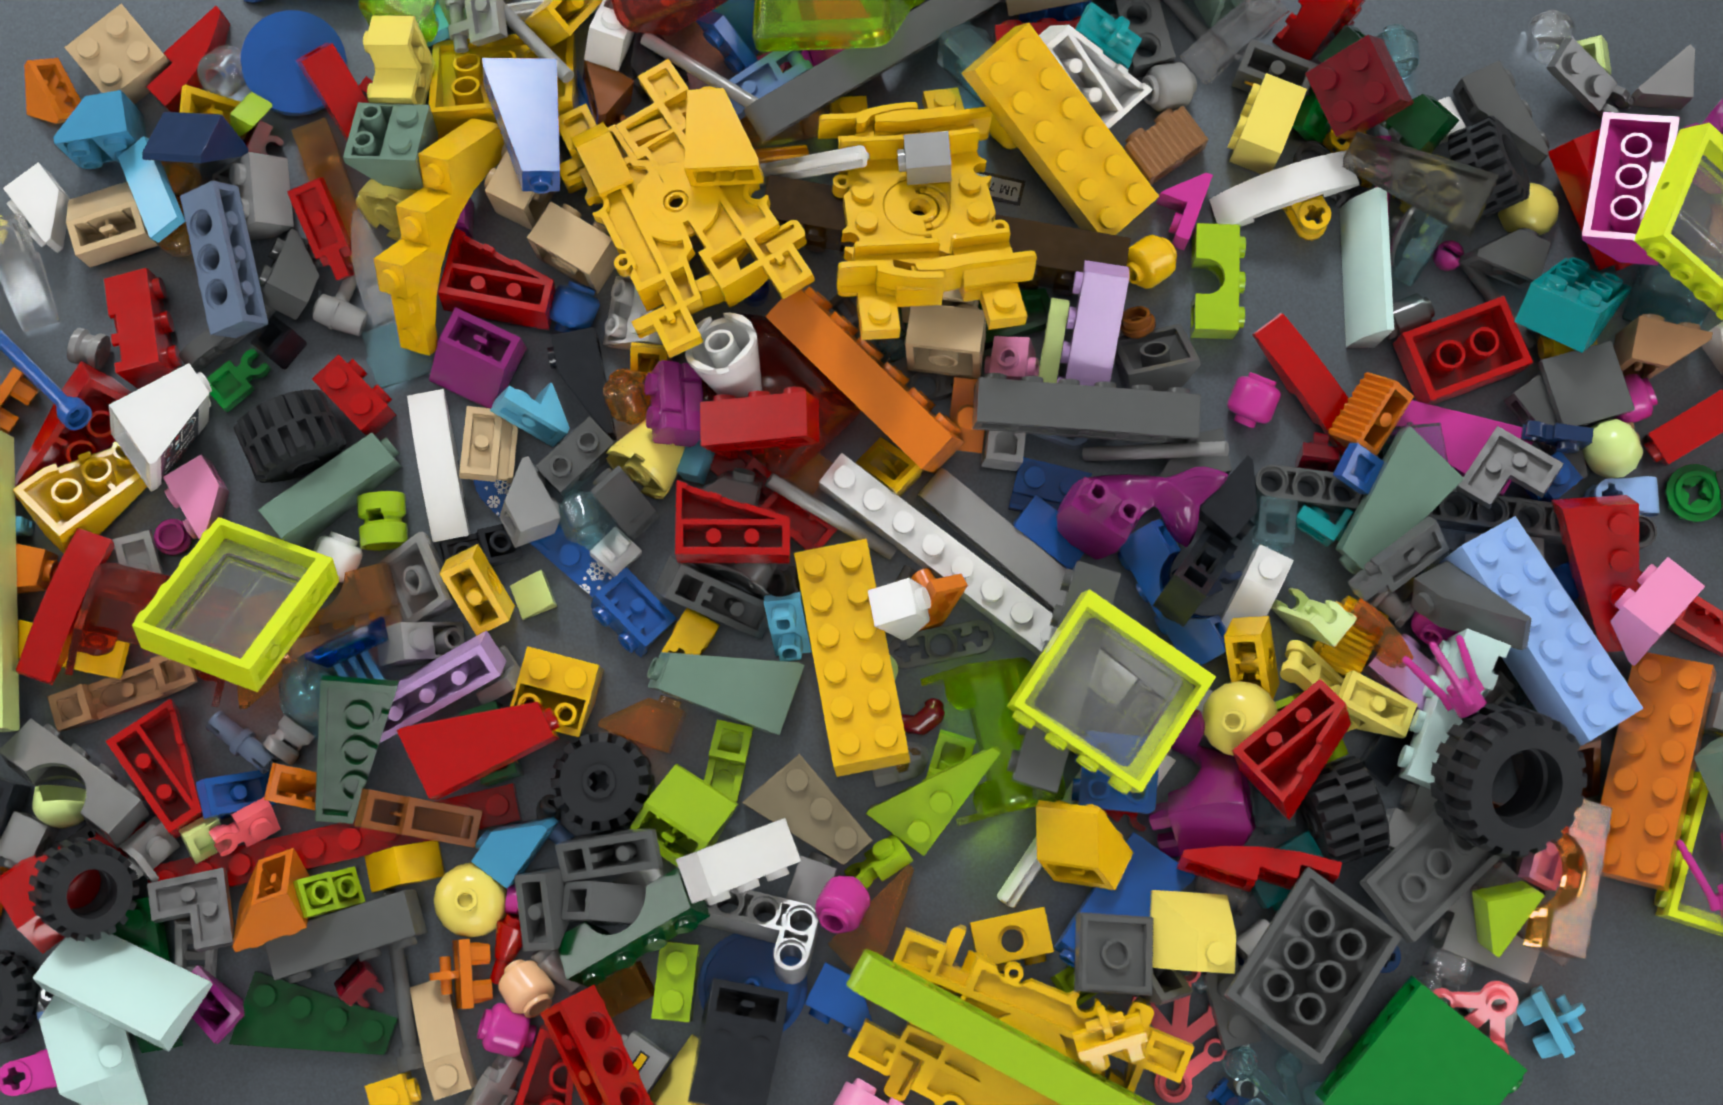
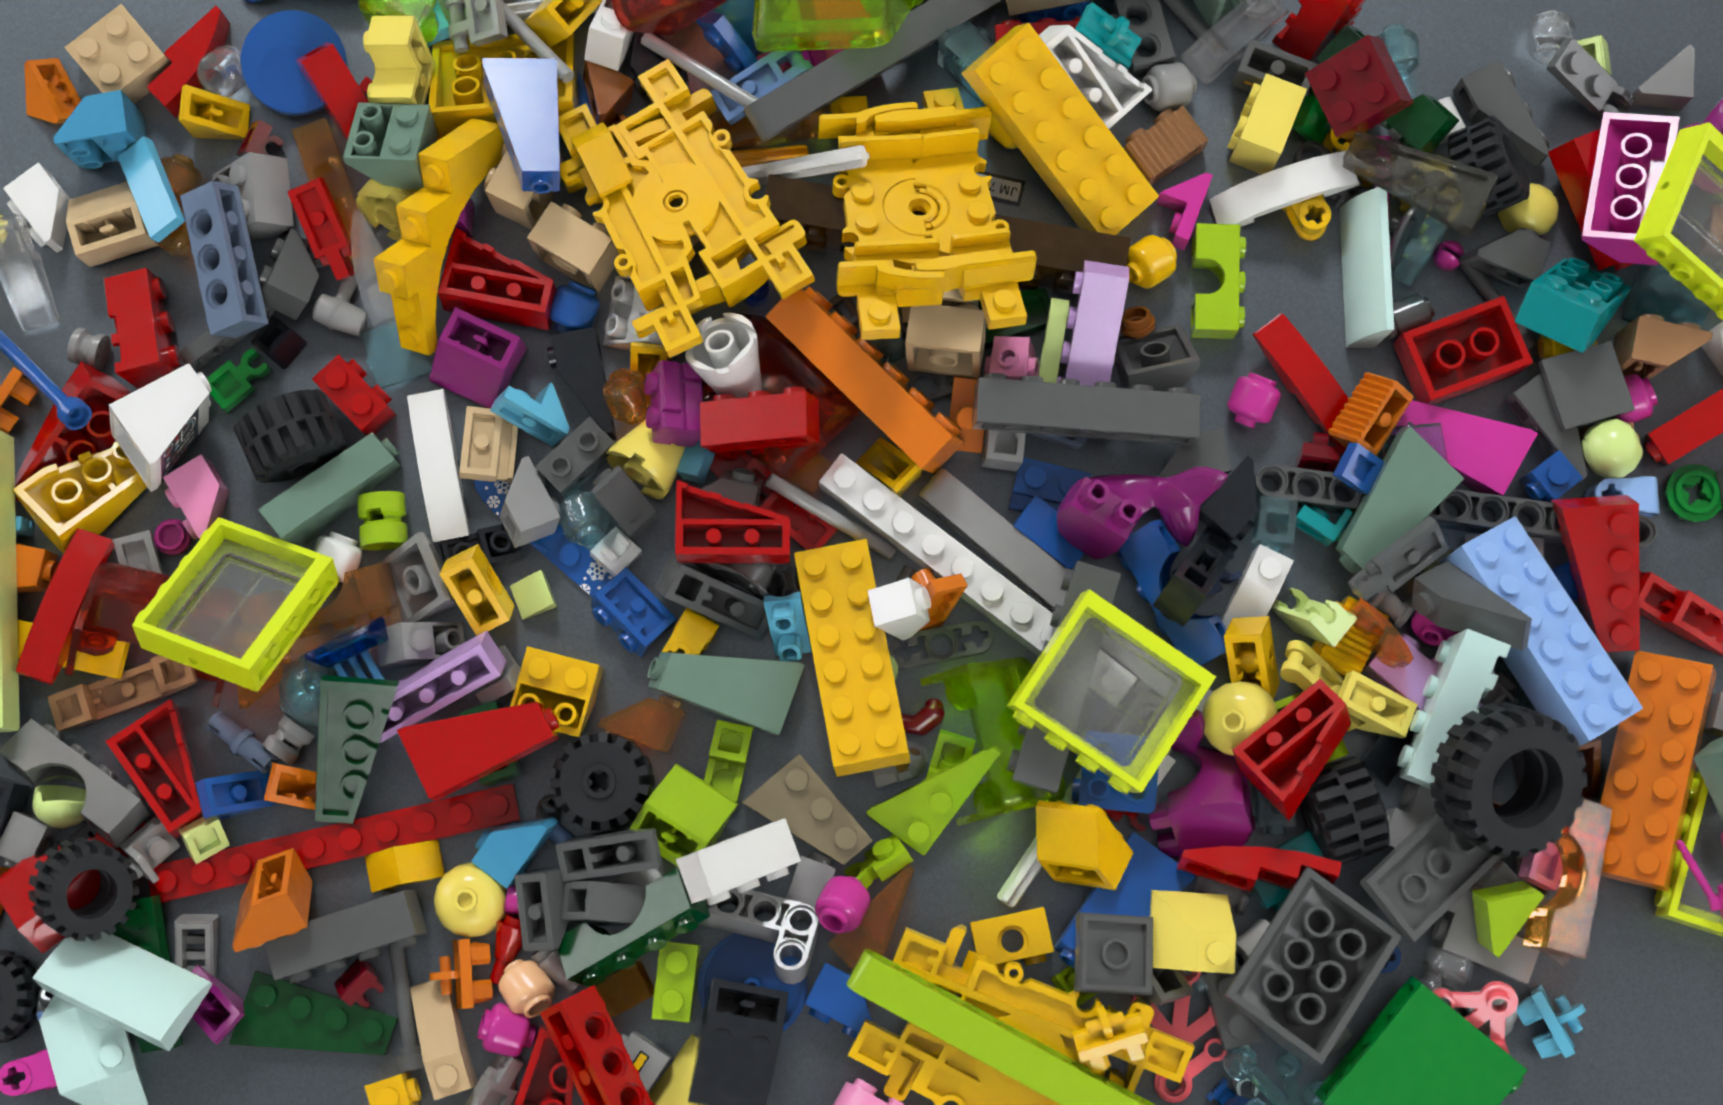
dark blue slope [142,112,249,163] -> none
flat silver plate [147,868,235,952] -> none
coral plate [209,797,281,856] -> none
lime slope [230,92,273,137] -> none
lime slope [293,866,366,918] -> none
dark orange slope [354,789,482,848] -> none
yellow slope [684,86,764,187] -> none
light grey brick [897,131,952,185] -> none
light grey bar [1083,441,1229,462] -> none
dark pink plant [1402,635,1486,718] -> none
flat silver plate [1457,426,1564,509] -> none
dark blue plate [1521,420,1594,454] -> none
bright pink slope [1610,557,1705,666] -> none

